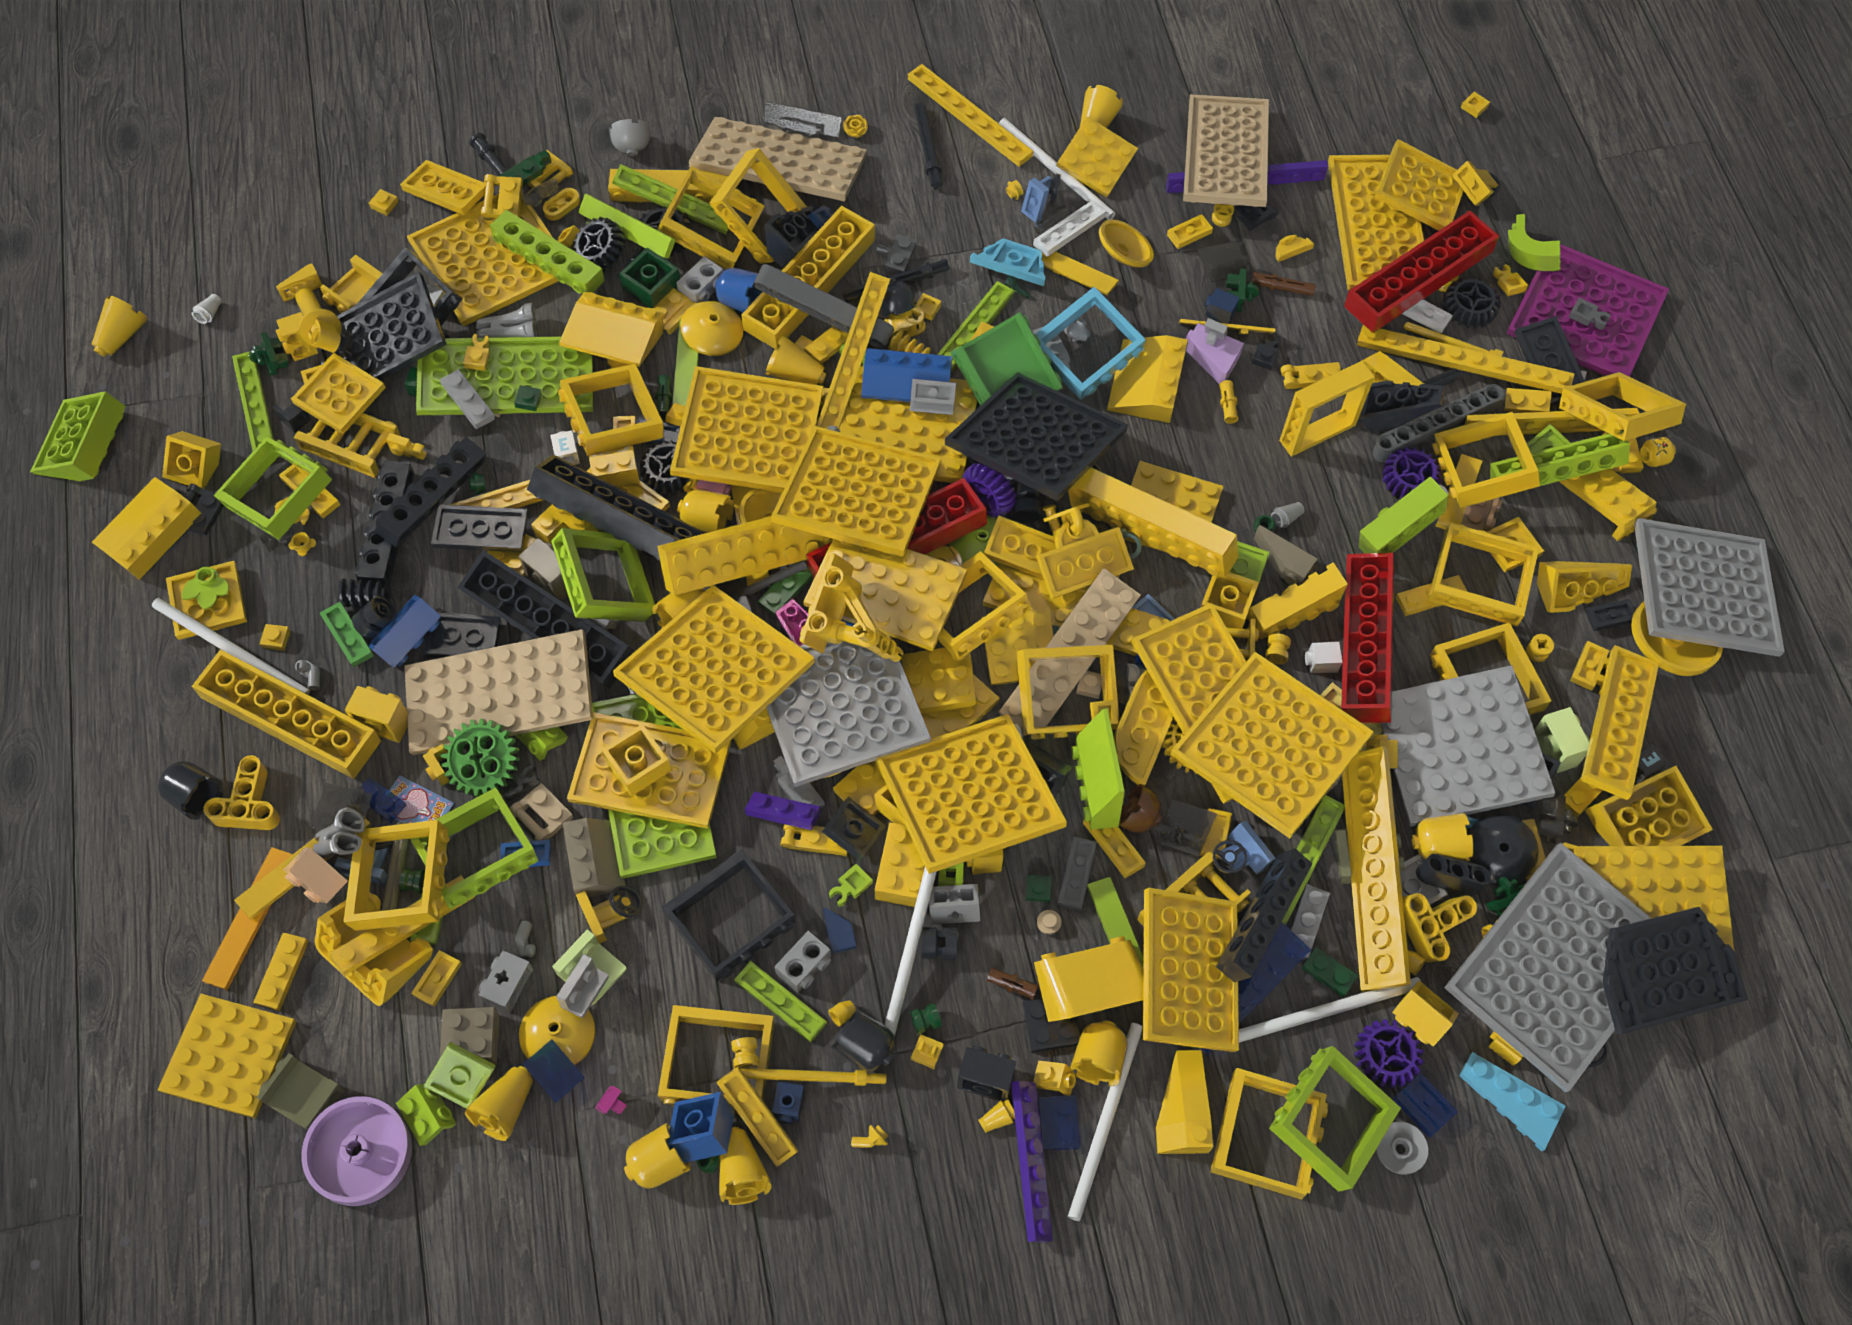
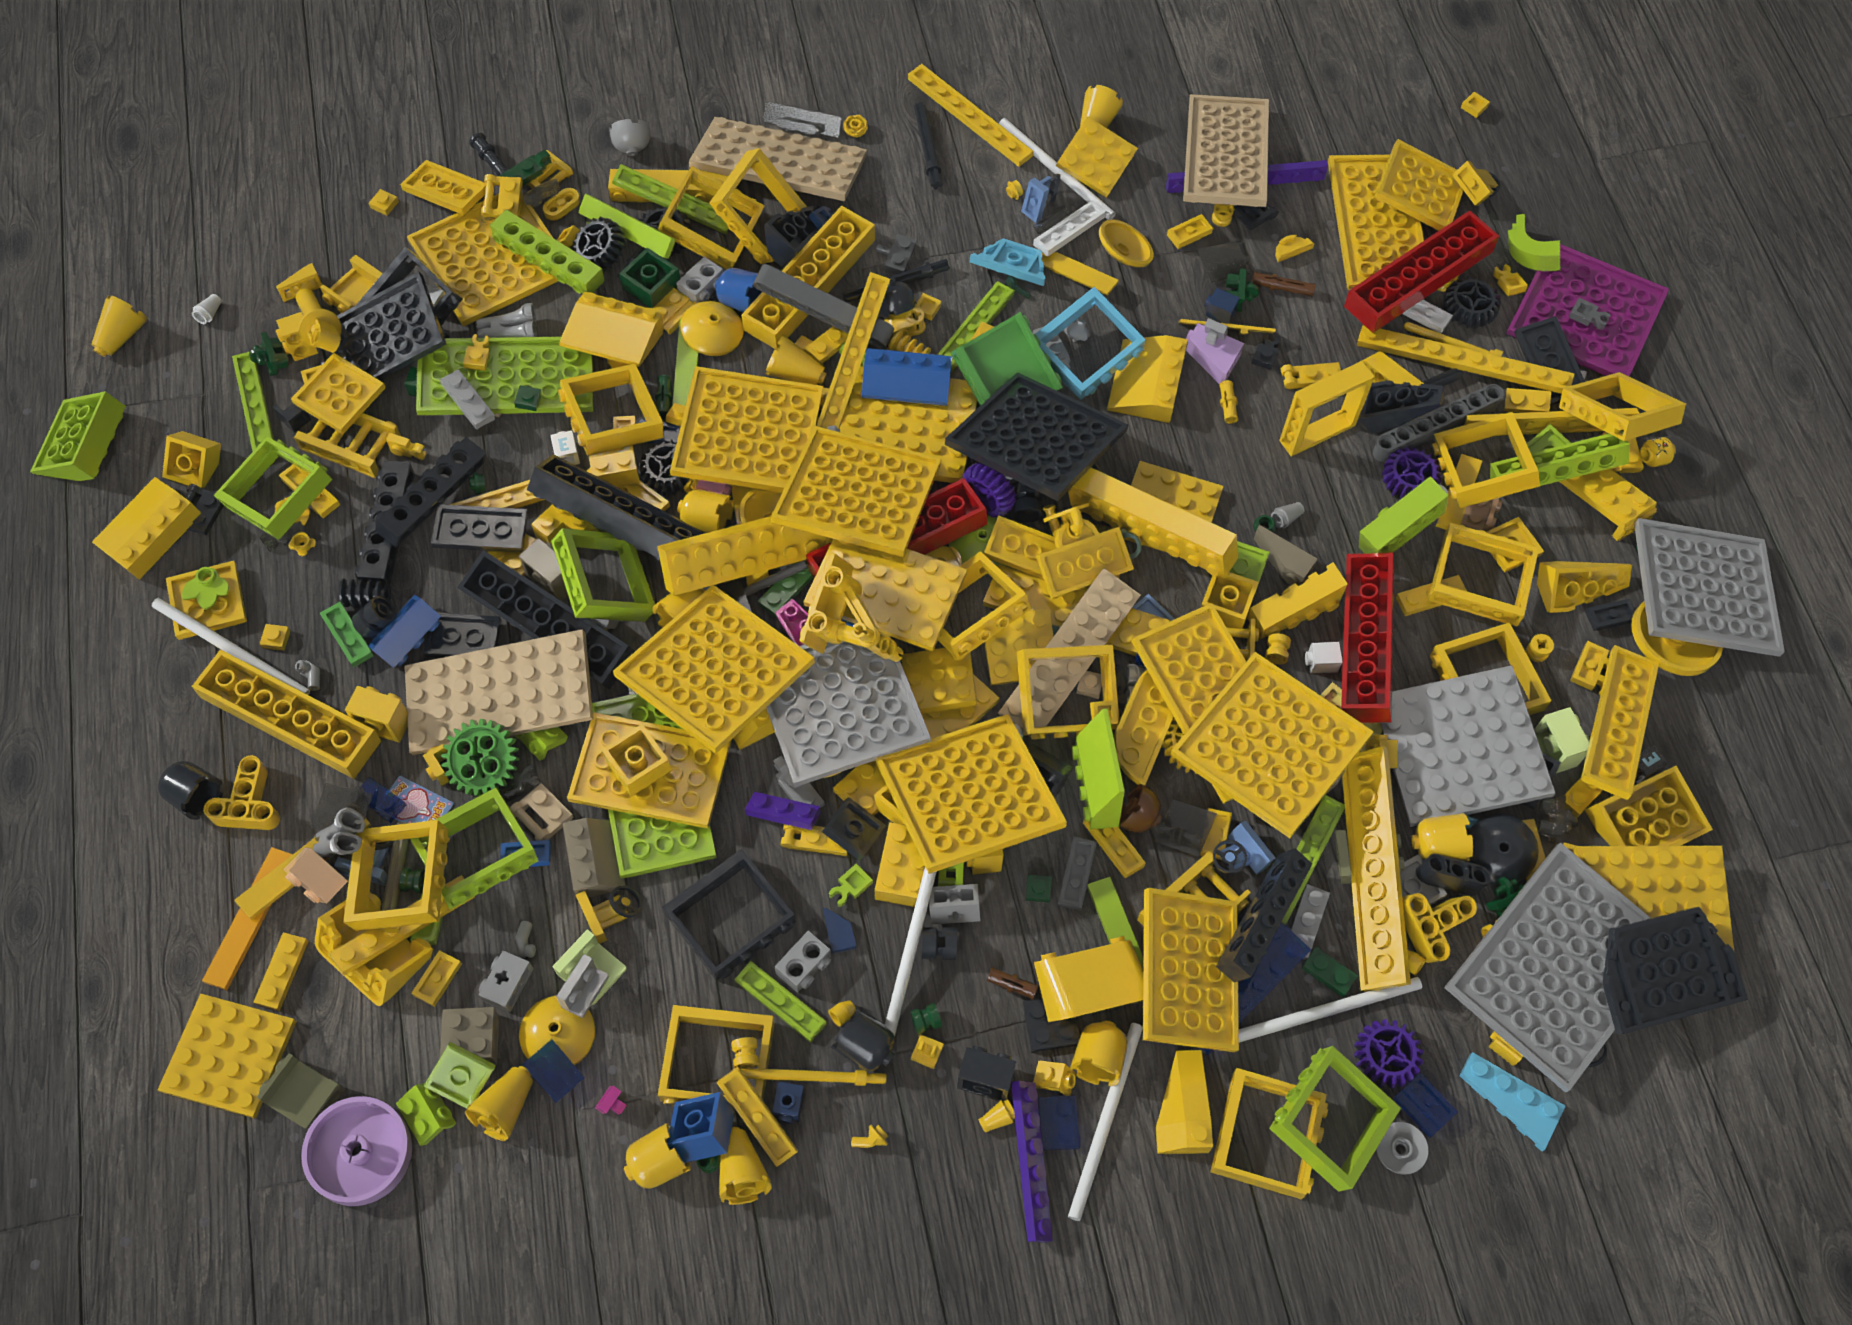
light grey plate [910,379,956,415] -> none
tan plate [1037,910,1061,935] -> none
yellow brick [1392,980,1459,1047] -> none

